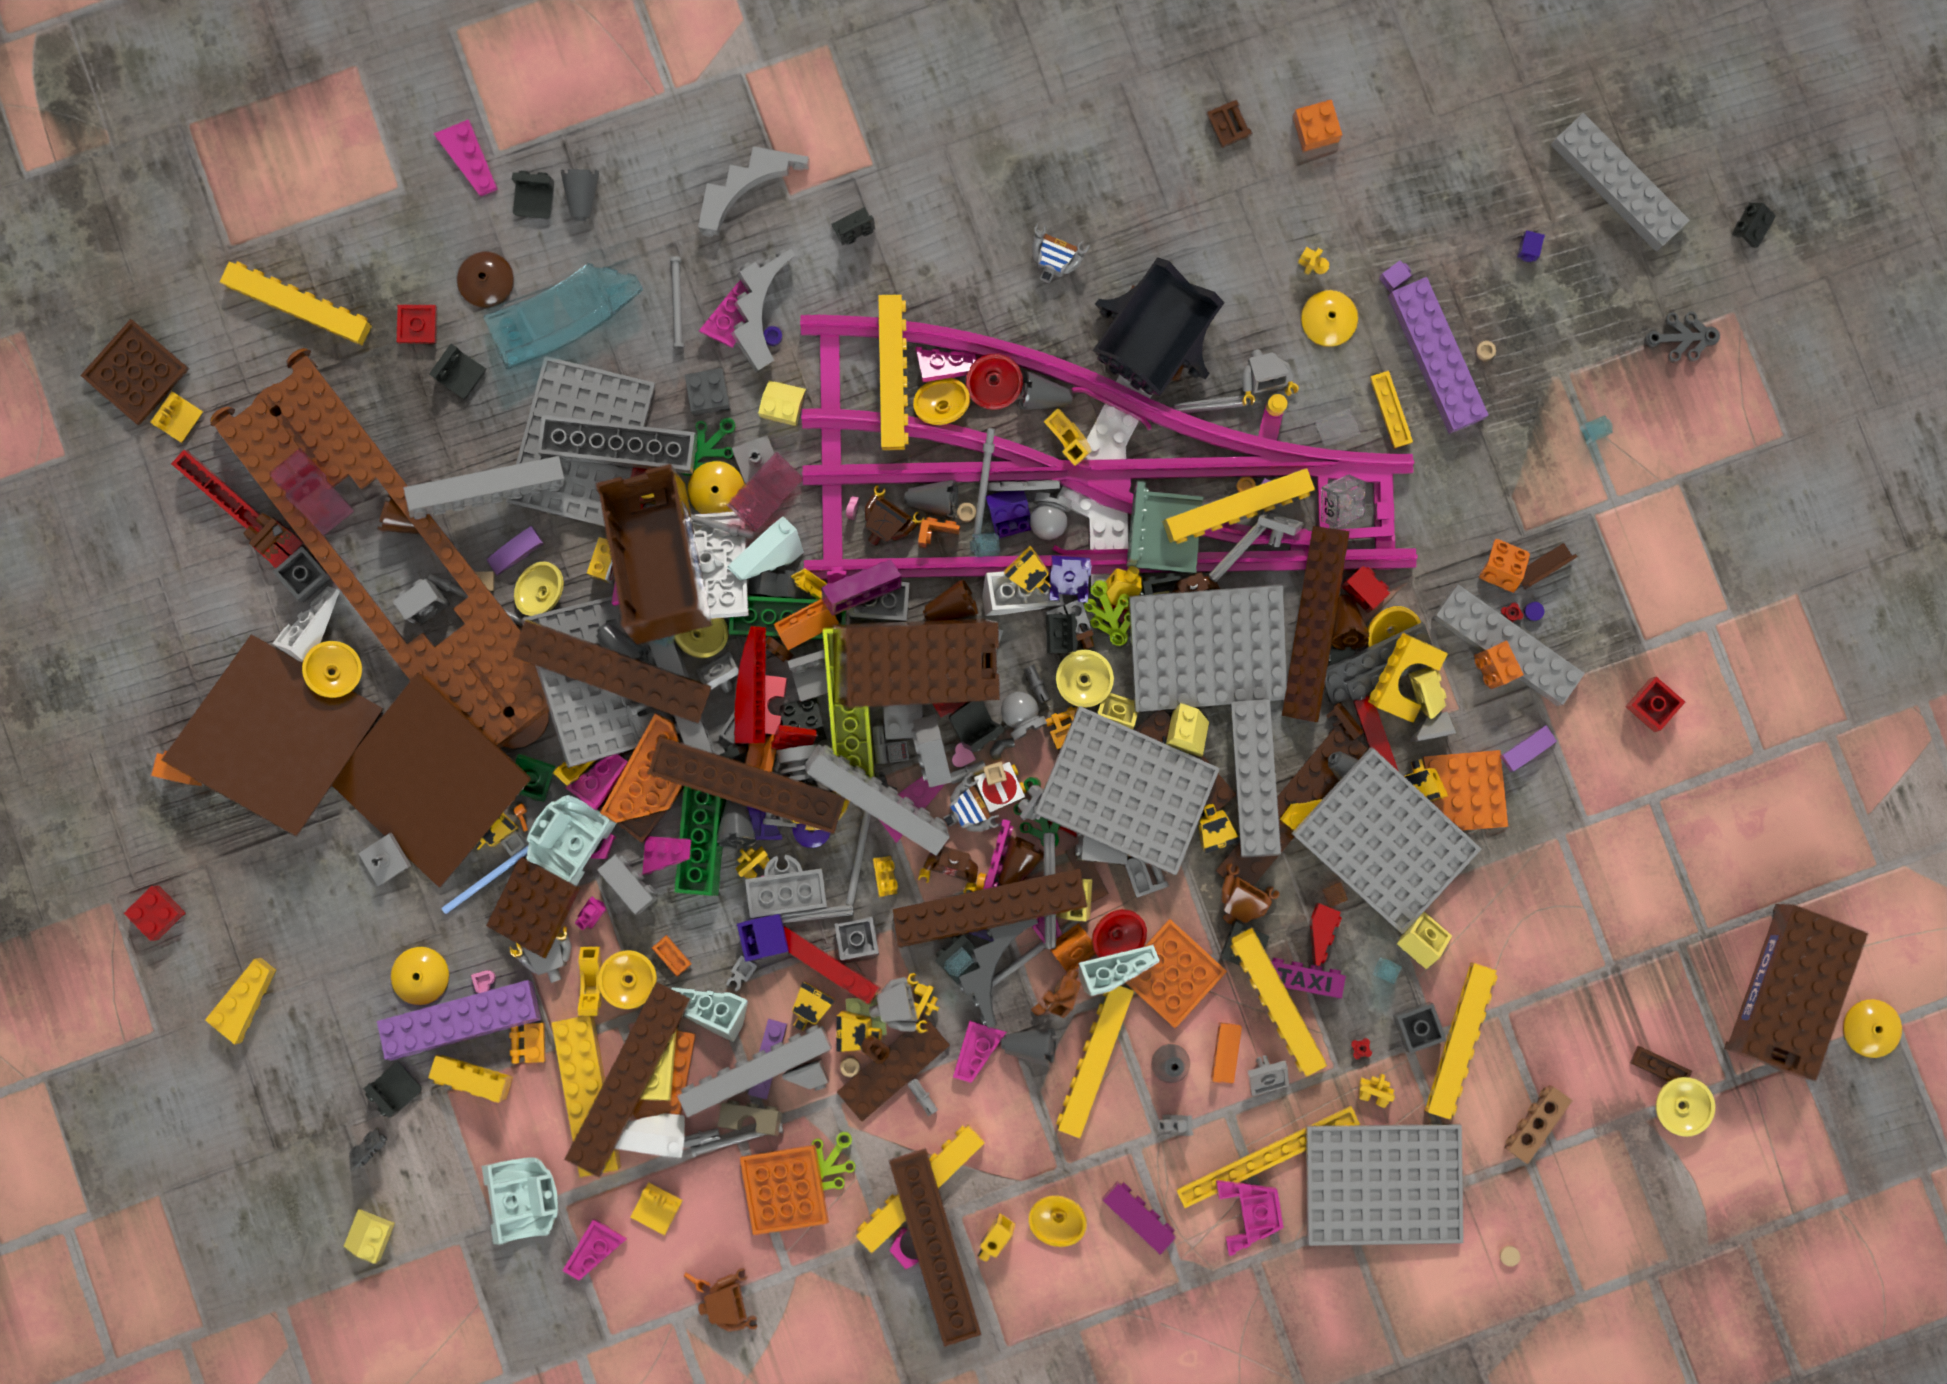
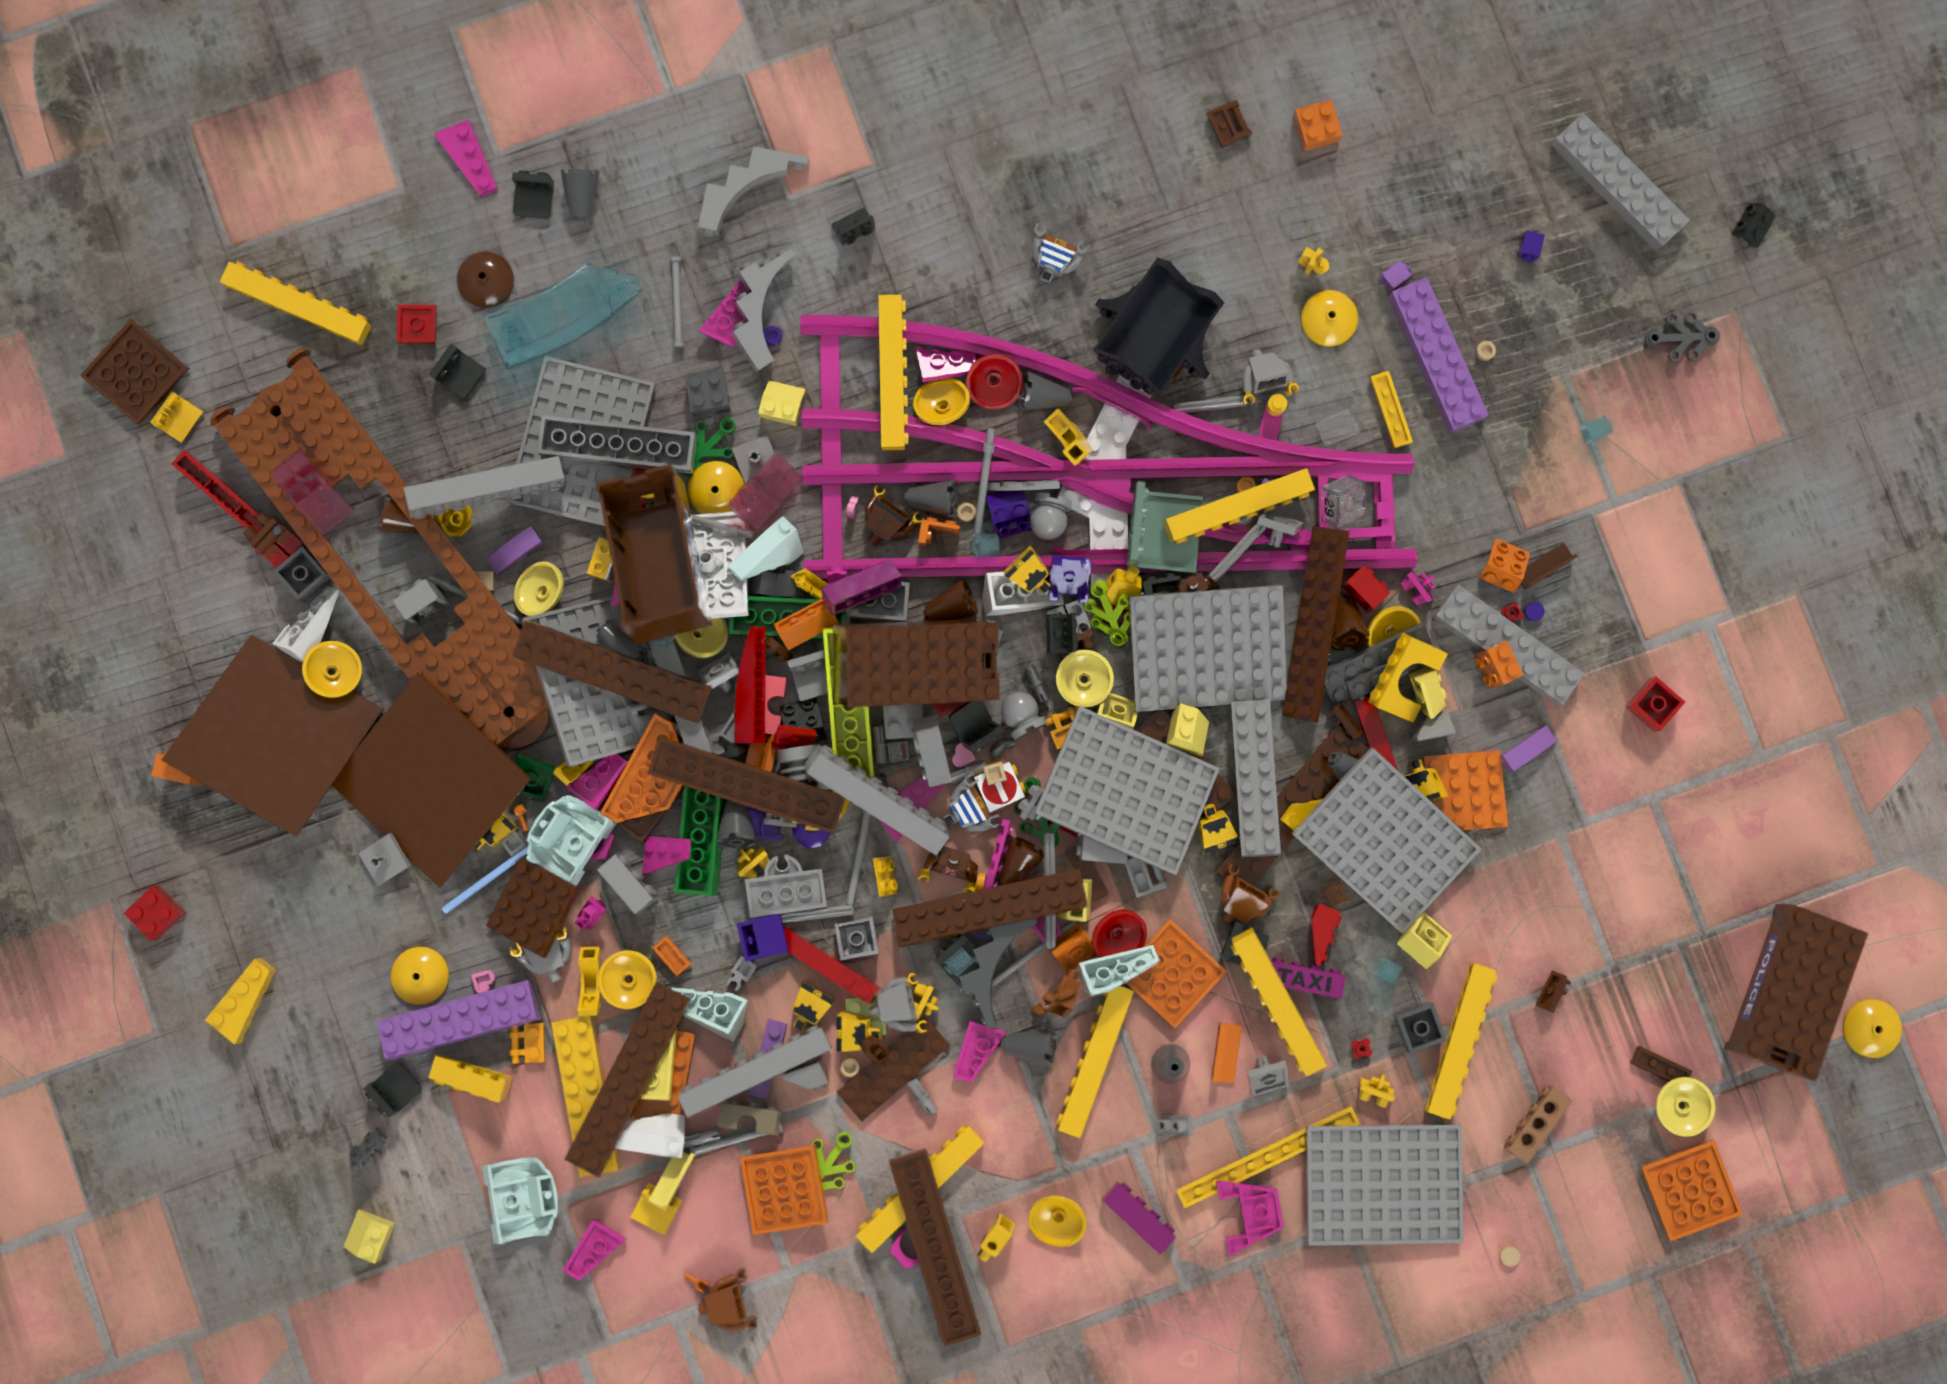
none -> yellow cylinder [433,506,473,537]
none -> light yellow panel [648,1151,695,1211]
none -> dark pink hips [1401,570,1435,606]
none -> reddish brown plate [1535,970,1571,1013]
none -> orange plate [1640,1140,1743,1242]

